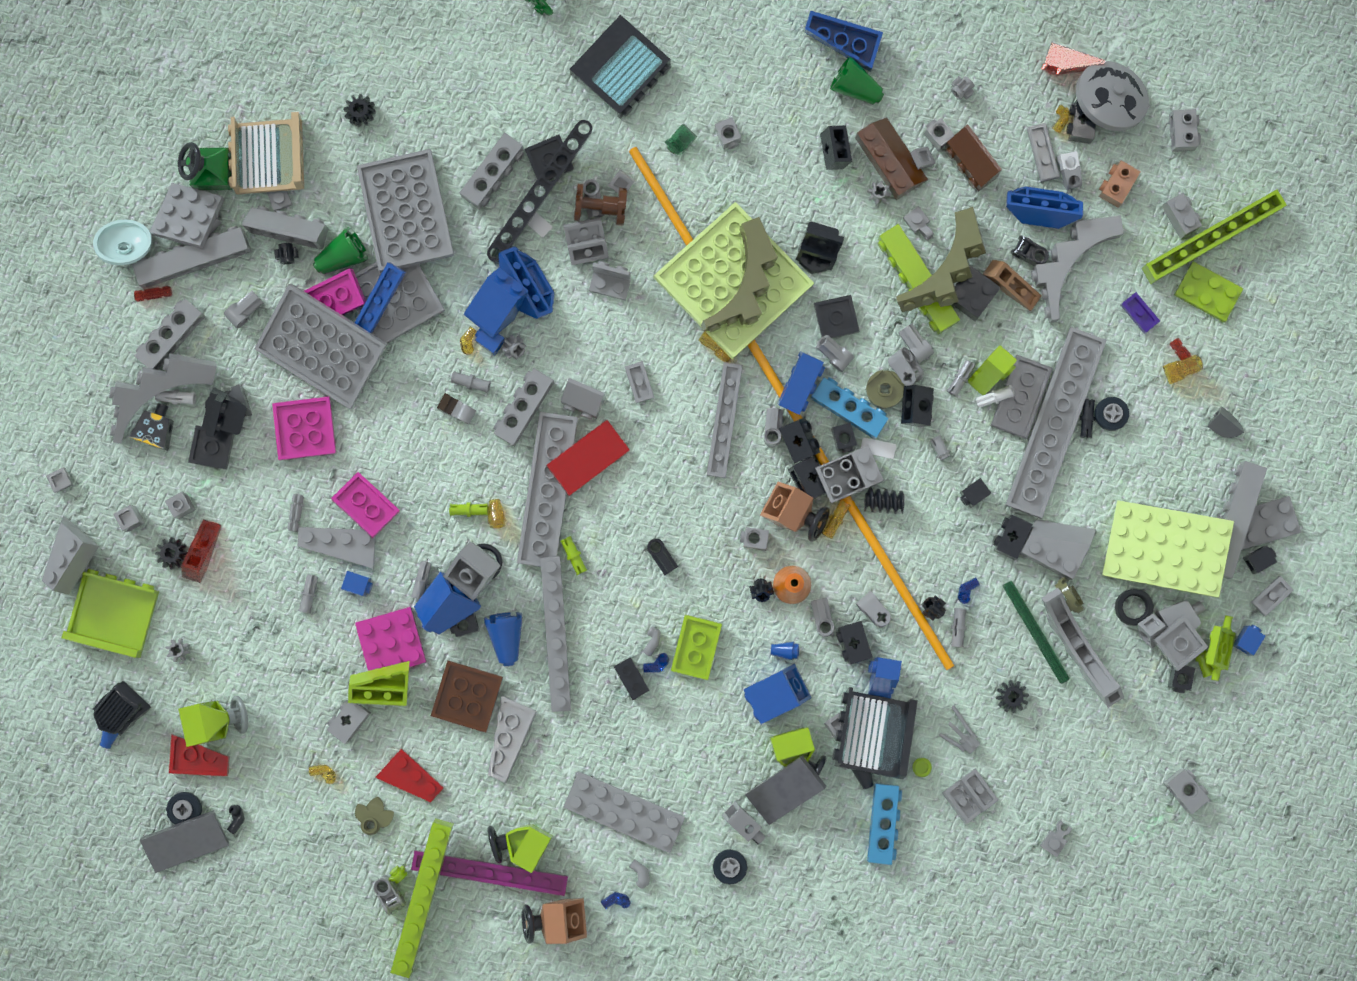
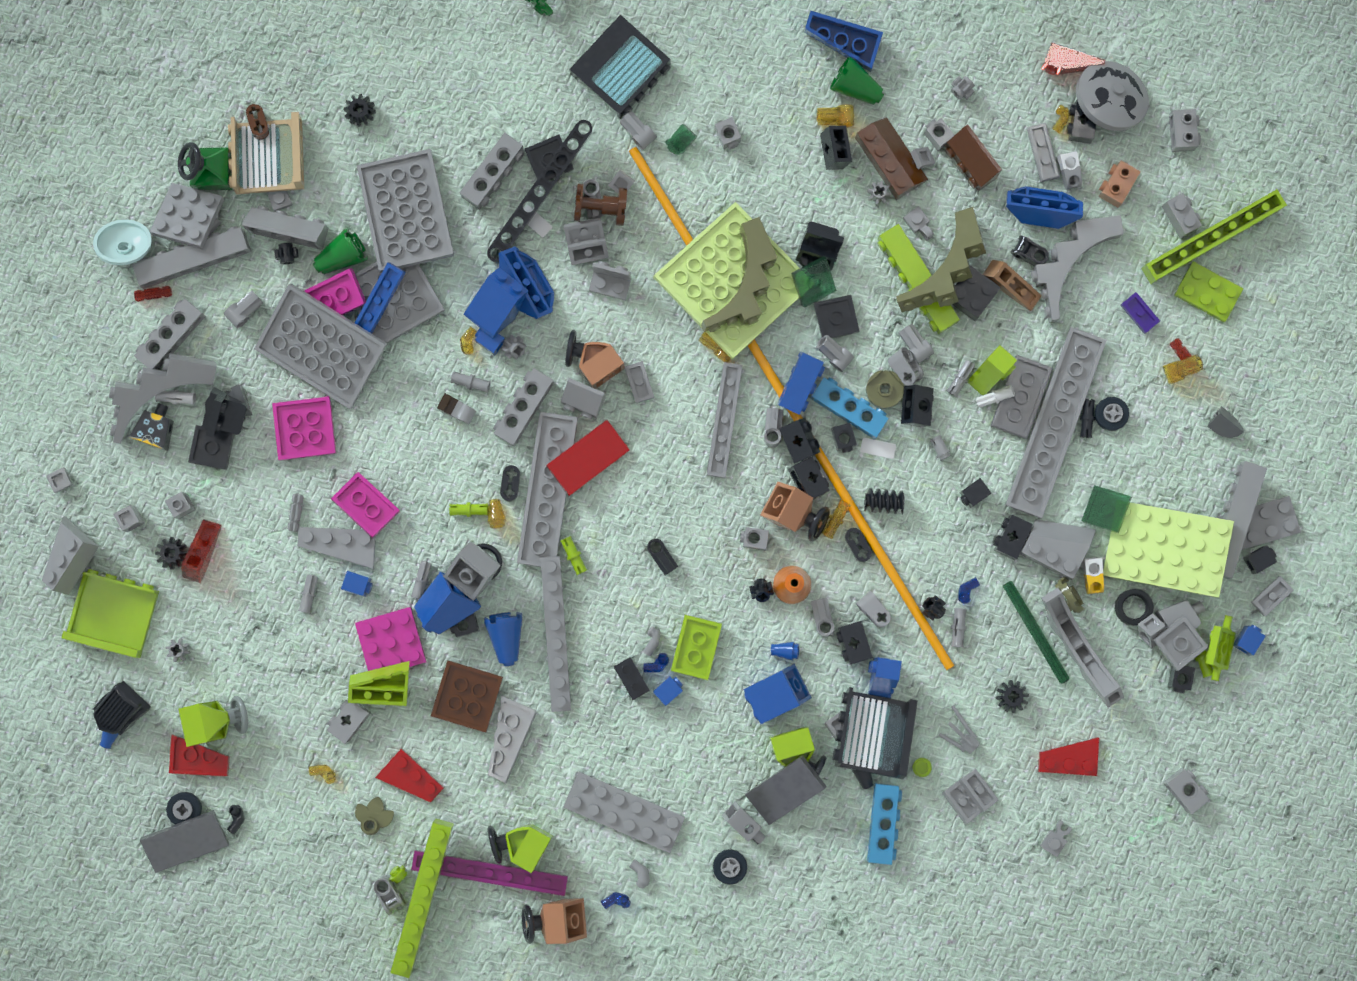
light grey slope [815,446,884,503] -> none
none -> reddish brown beam [246,104,269,140]
none -> black beam [500,465,521,502]
none -> nougat piece [565,330,625,389]
none -> light grey piece [620,111,657,150]
none -> blue brick [653,676,683,706]
none -> clear green tile [791,256,837,308]
none -> clear yellow piece [817,104,854,127]
none -> black beam [845,528,872,562]
none -> red wing [1038,737,1099,776]
none -> clear green tile [1081,485,1132,533]
none -> leg [1082,557,1104,594]

